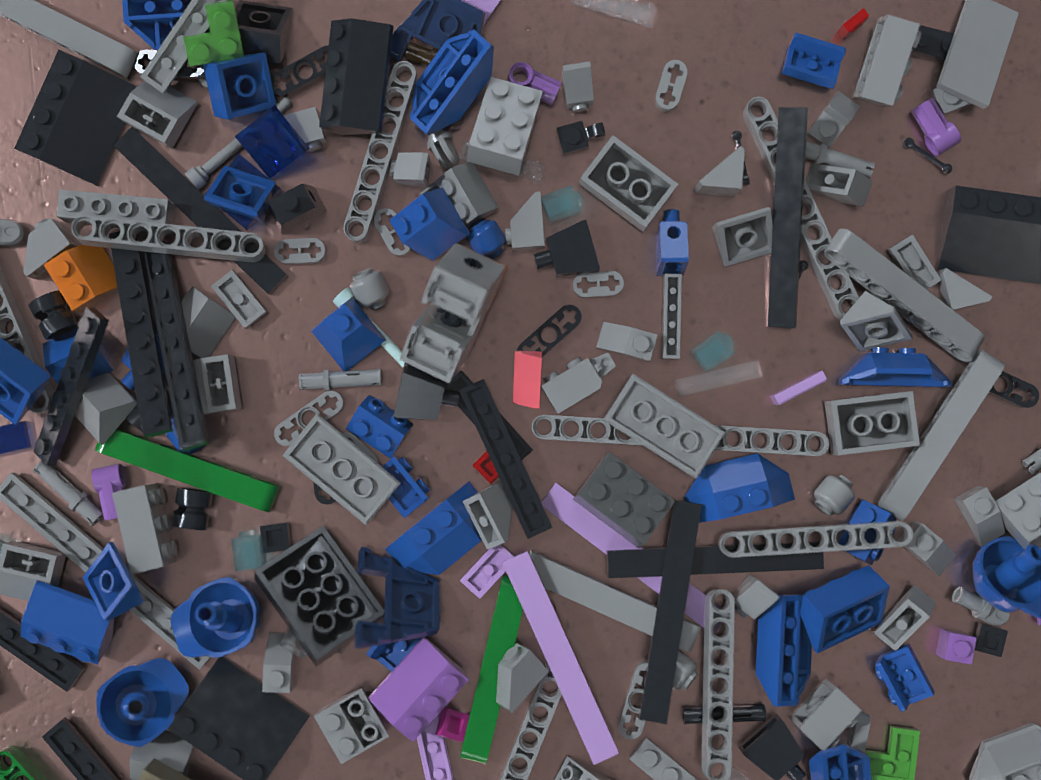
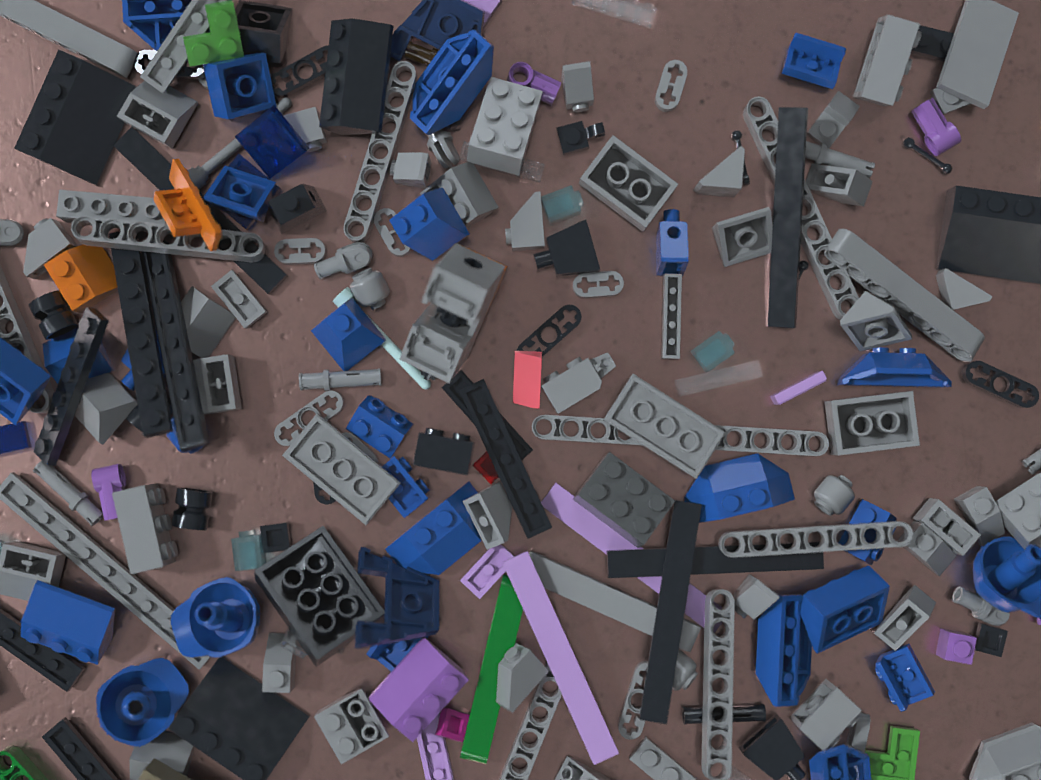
blue slope [83,542,145,621] -> none
green beam [95,428,280,512] -> none
black torso [394,362,460,420] -> none
blue head [466,217,506,259] -> none
light grey slope [596,322,657,362] -> none
red tile [837,8,869,39] -> none
light grey beam [878,349,1005,521] -> none
light grey plate [888,235,941,289] -> none
none -> orange bracket [153,159,222,252]
none -> light grey arm [314,242,372,279]
none -> black brick [413,428,475,475]
none -> light grey brick [913,498,981,556]

